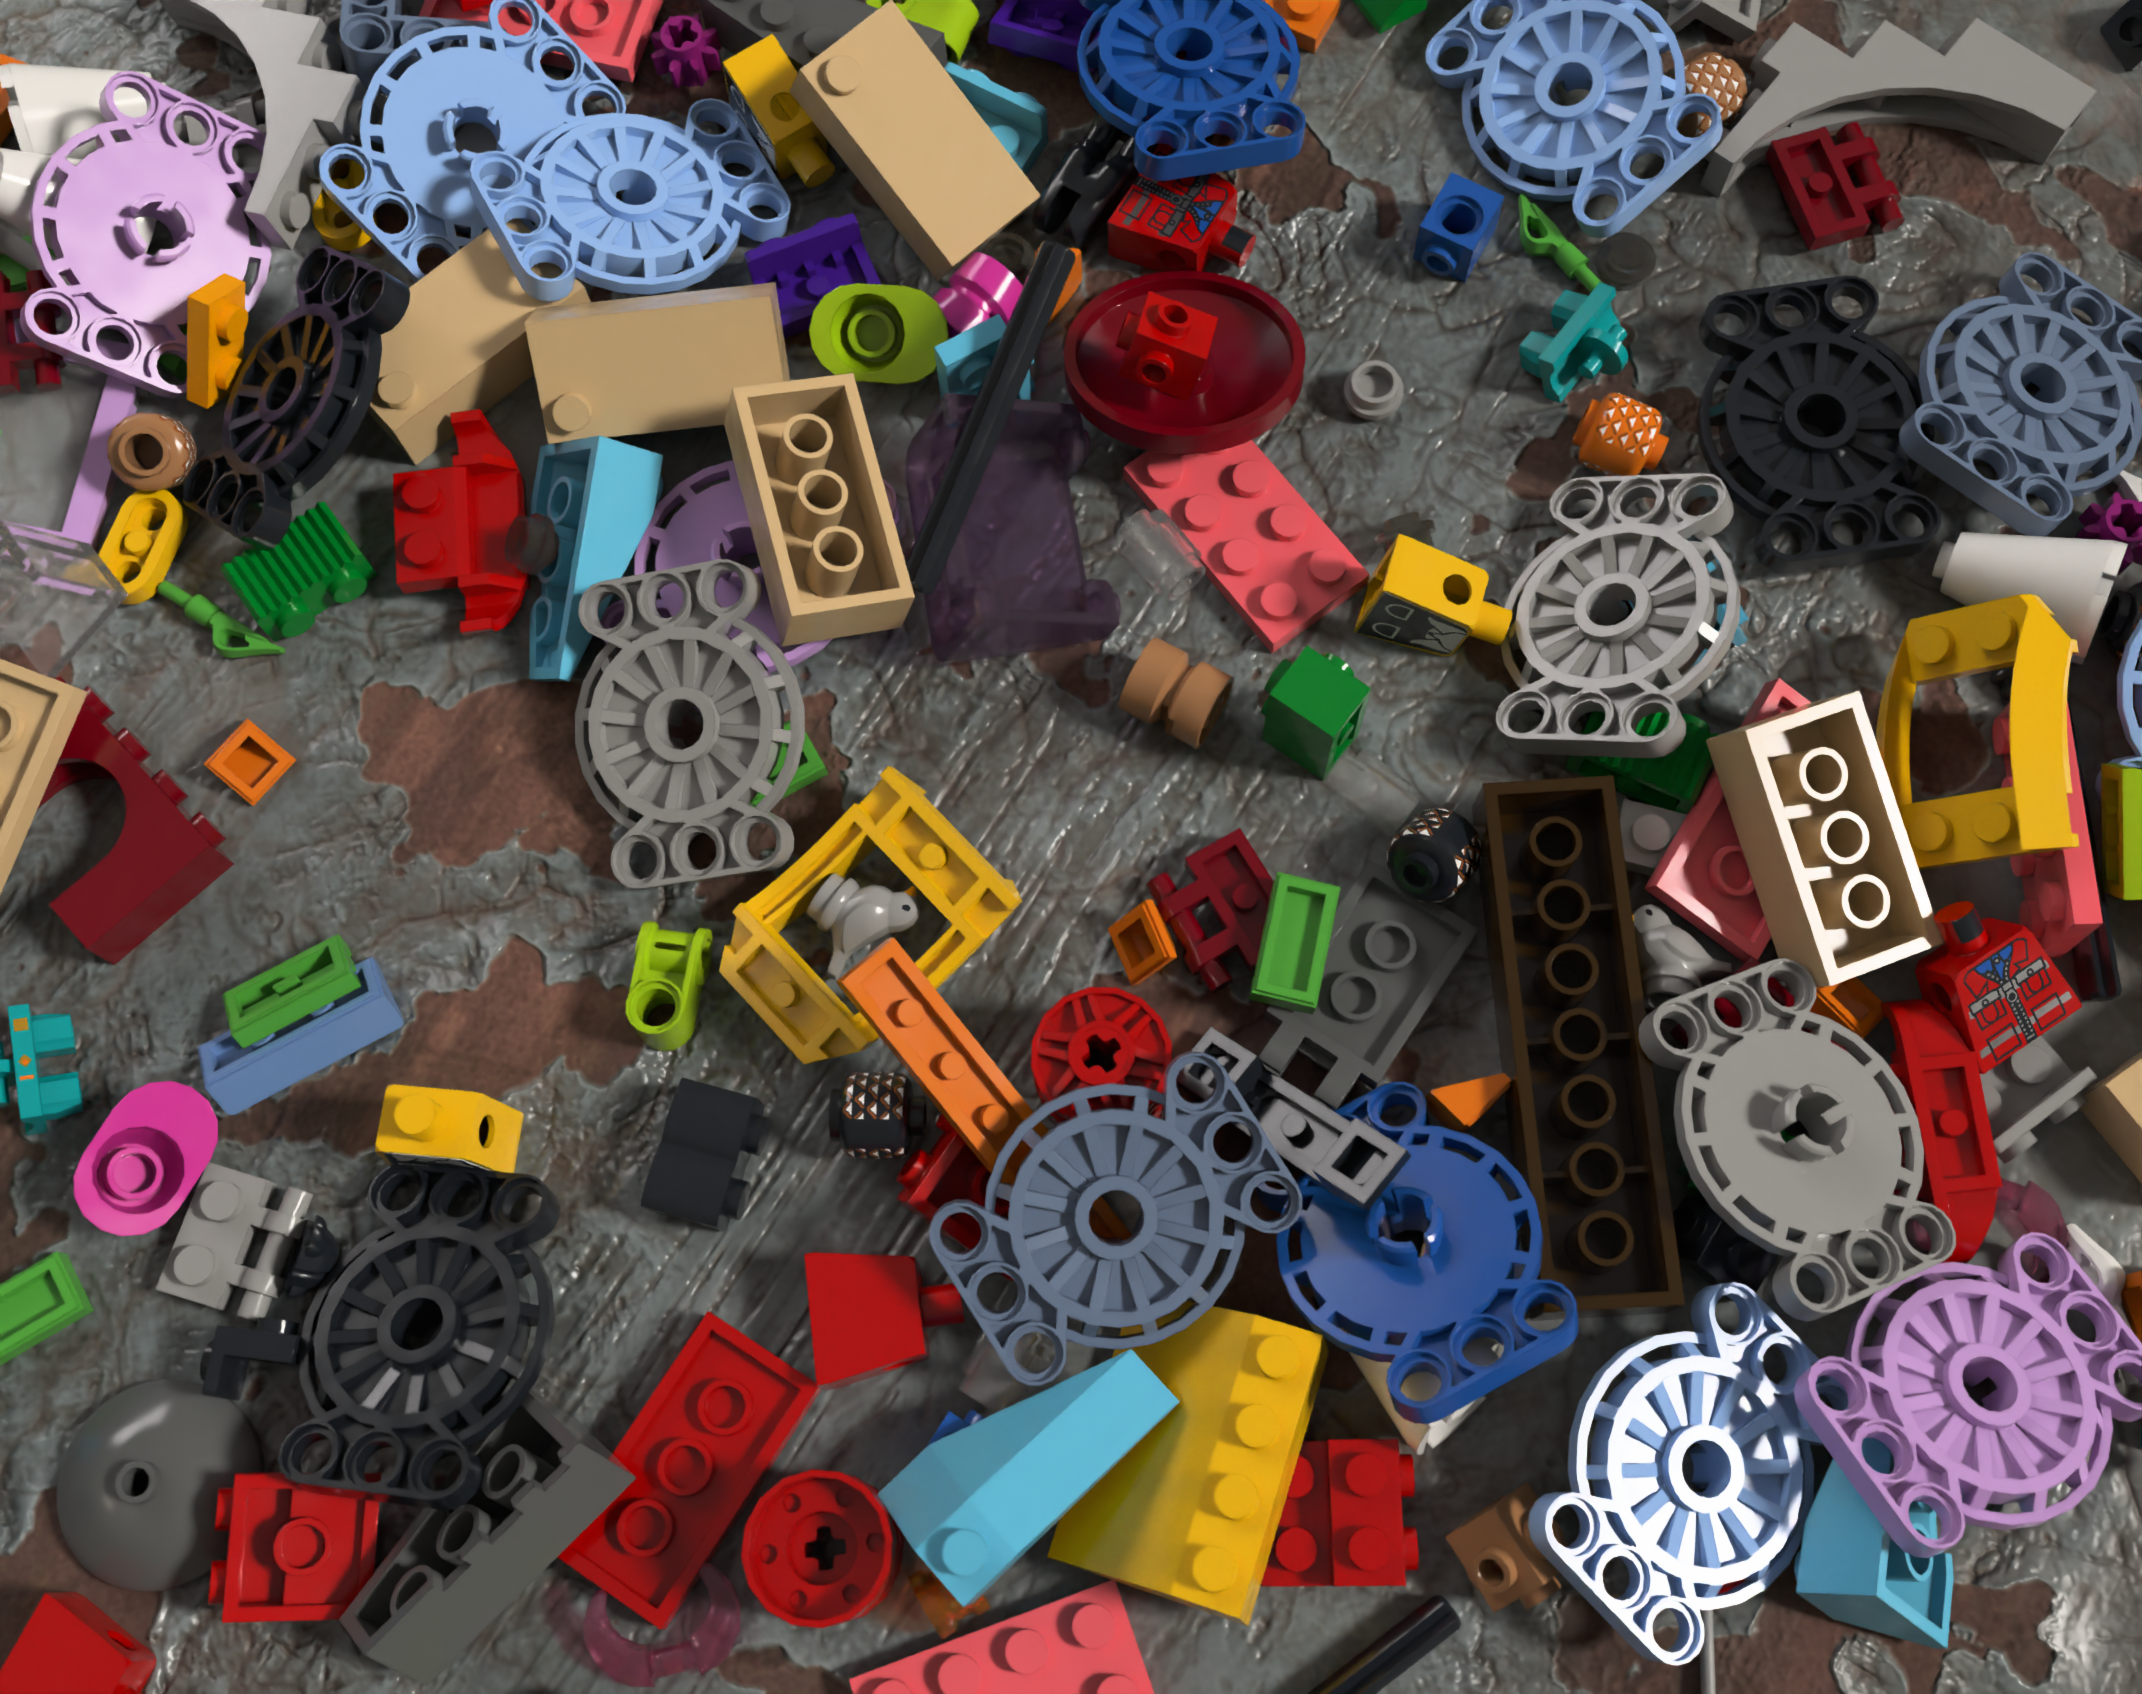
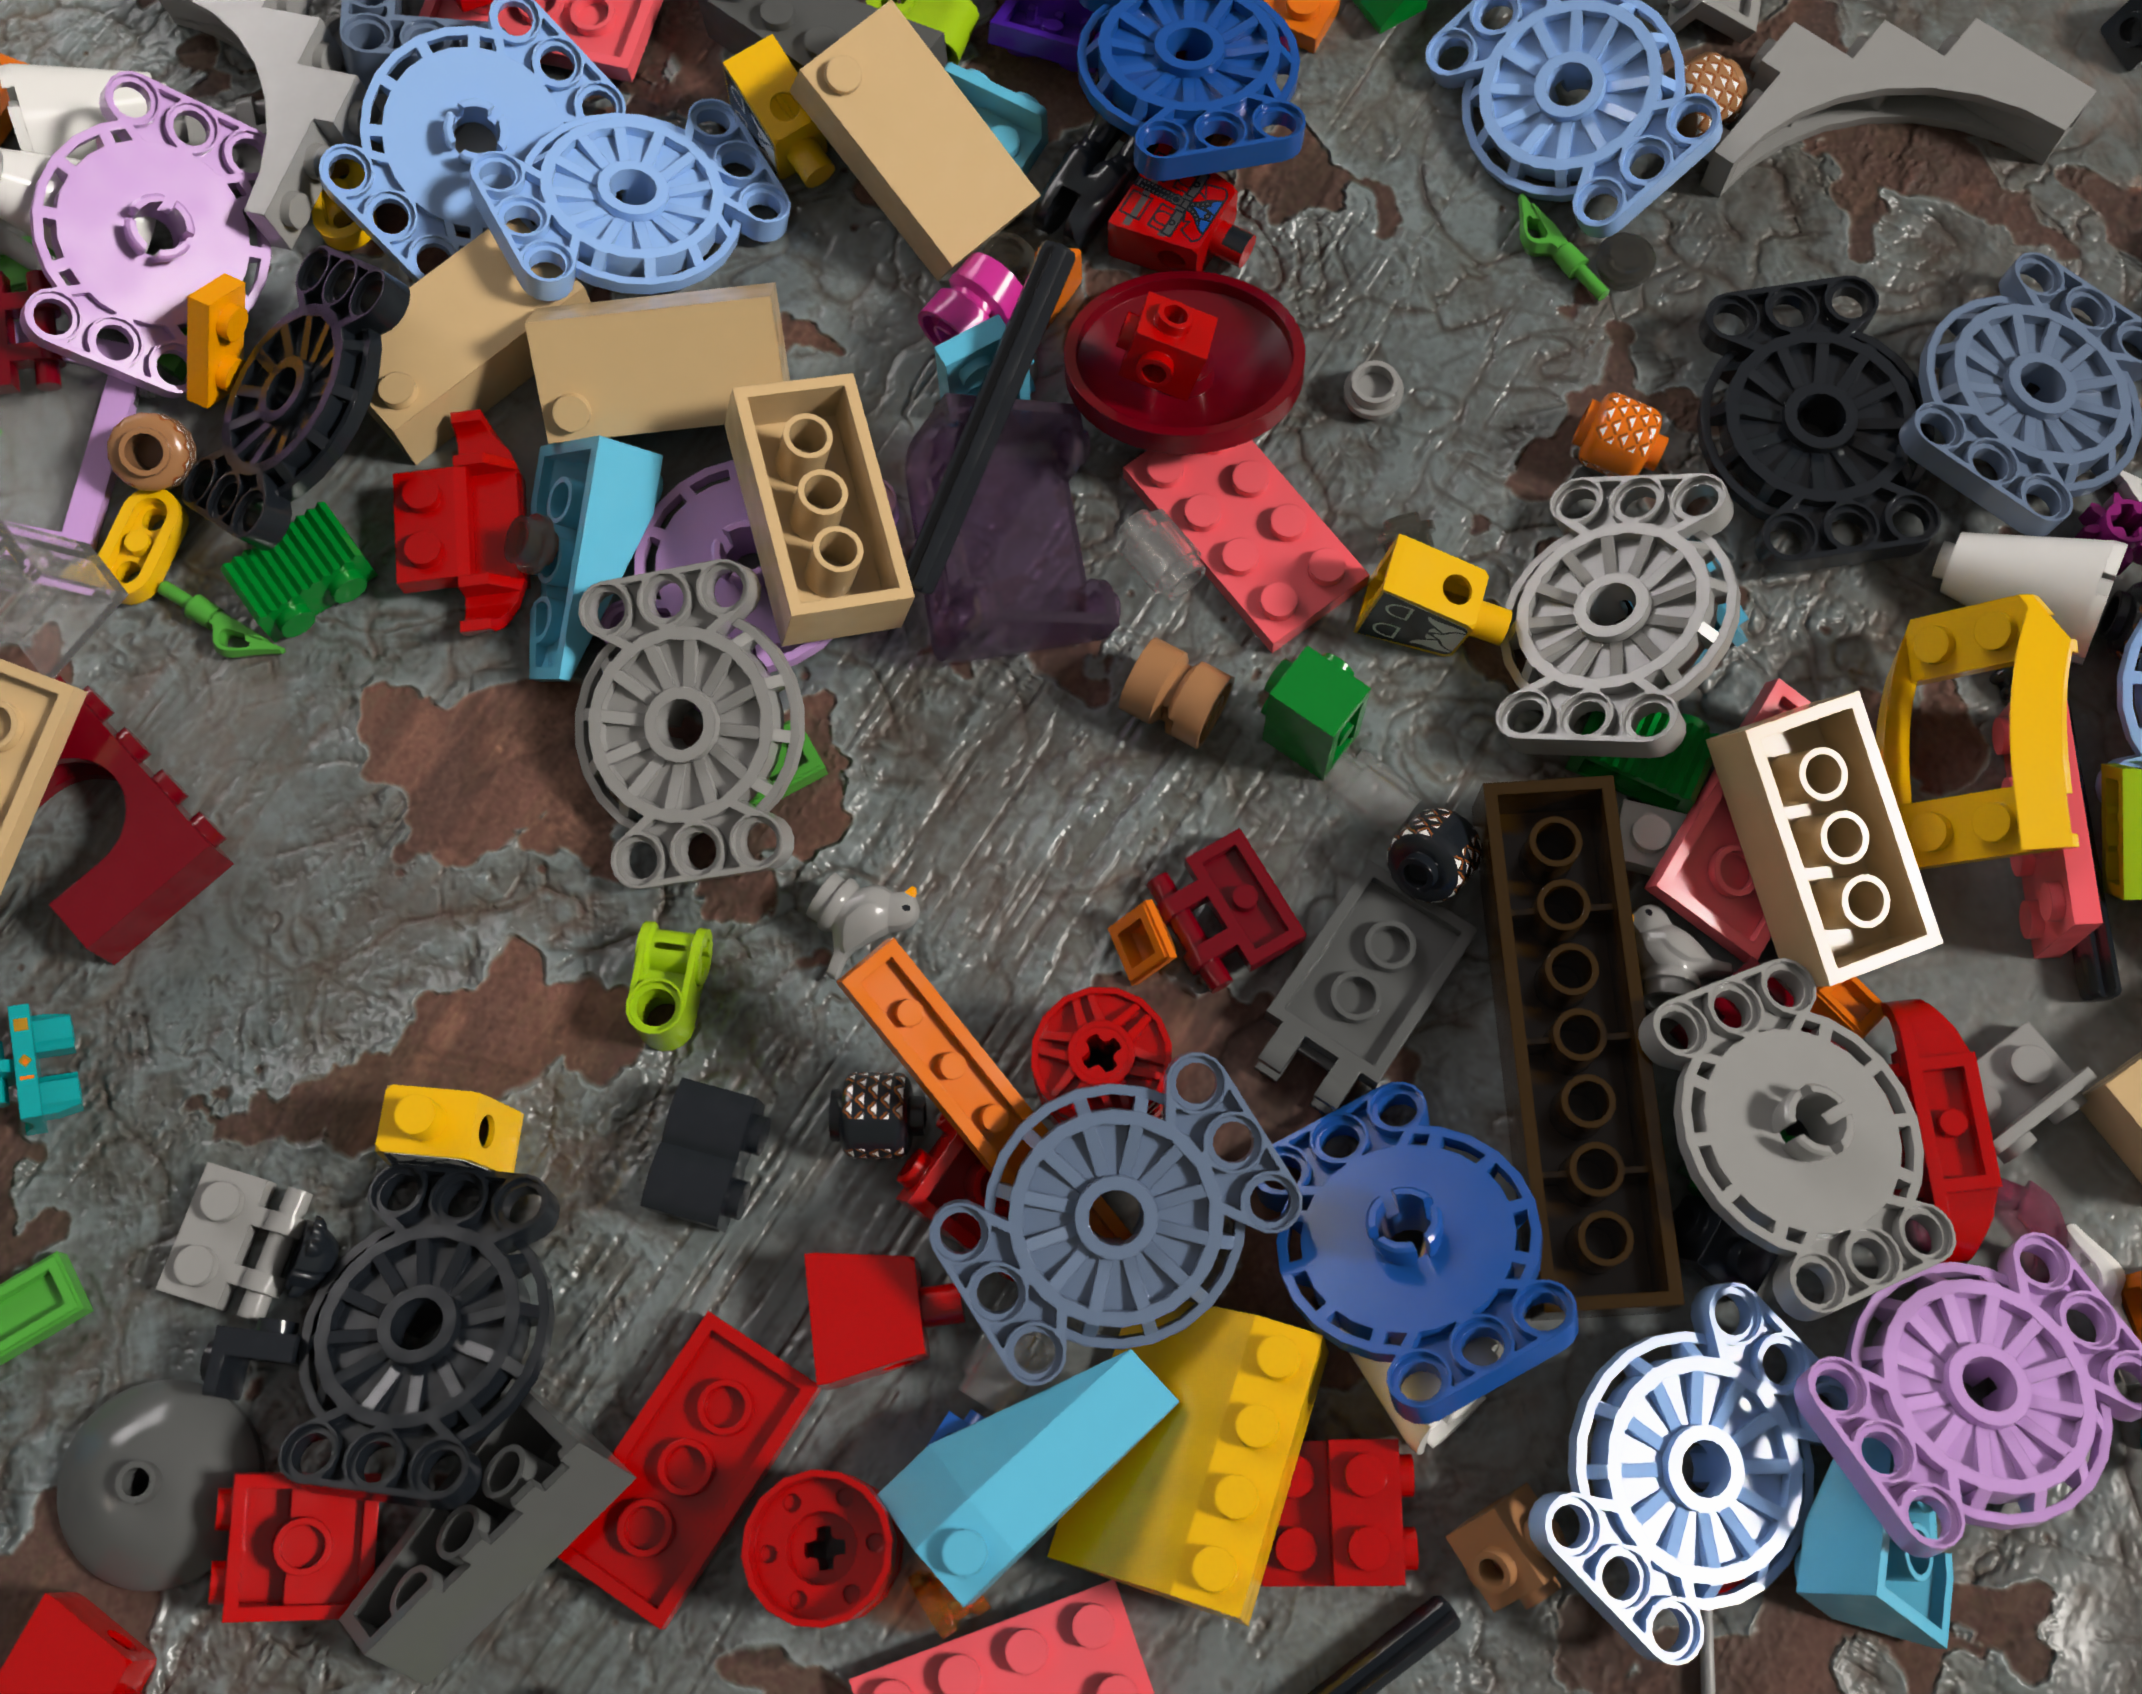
dark pink piece [73,1081,218,1237] -> none
medium blue slope [197,957,404,1115] -> none
orange slope [203,718,296,806] -> none
bright green tile [222,934,361,1049] -> none
clear pink piece [584,1563,741,1687] -> none
magenta gear [651,14,722,89] -> none
yellow wedge [719,766,1022,1064] -> none
dark purple bracket [744,213,881,338] -> none
lime piece [809,283,949,384] -> none
slope [1176,1027,1411,1210] -> none
bright green tile [1249,872,1340,1015] -> none
blue brick [1413,172,1505,283] -> none
orange slope [1425,1073,1511,1134] -> none
teal hips [1518,282,1629,403] -> none
dark red plate [1765,122,1905,251] -> none
red torso [1915,901,2082,1075] -> none

